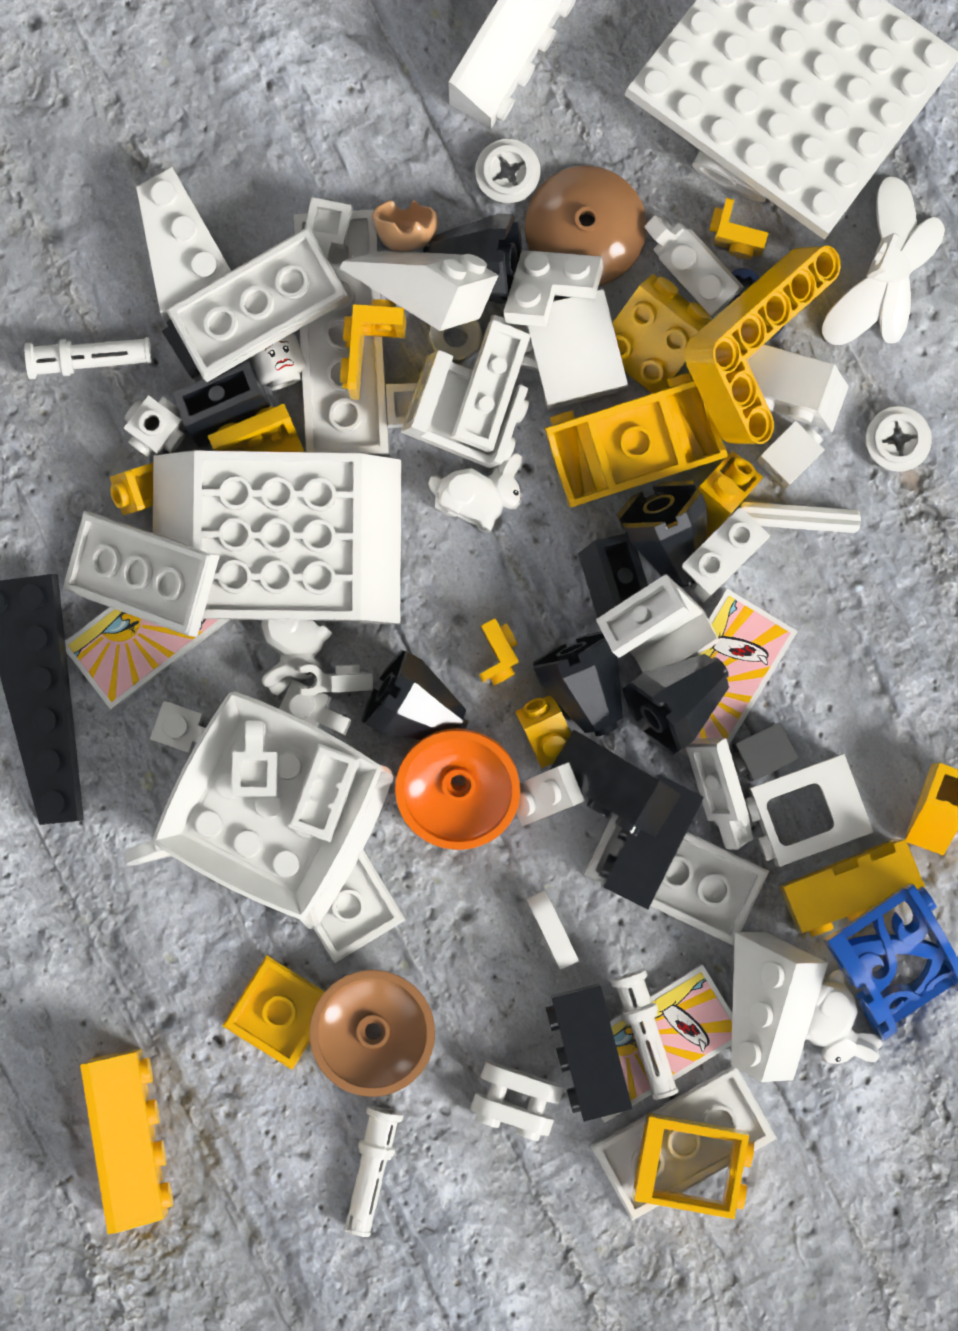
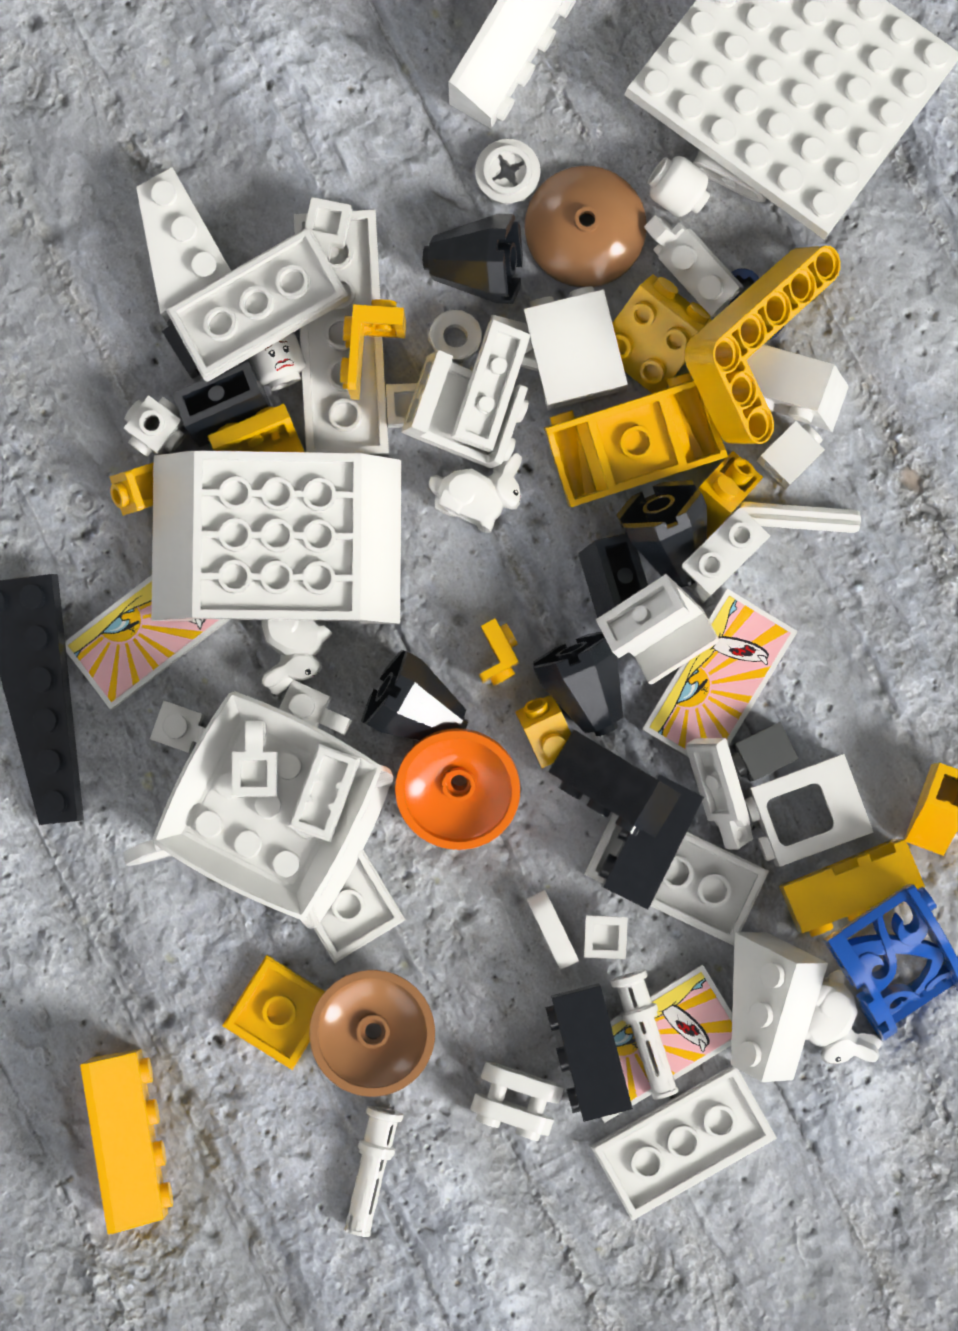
white pin [24,337,152,380] -> none
white tile [62,511,219,637] -> none
white plate [297,664,373,696] -> none
white slope [340,251,499,331] -> none
light nougat hair [372,200,439,252] -> none
white plate [504,250,604,327] -> none
white plate [516,762,585,827] -> none
black cone [622,654,729,756] -> none
yellow window [632,1112,754,1219] -> none
yellow bracket [709,197,768,260] -> none
white piece [822,177,945,345] -> none
white gear [865,406,932,472] -> none
none -> white tile [584,915,628,959]
none -> white head [647,156,710,217]

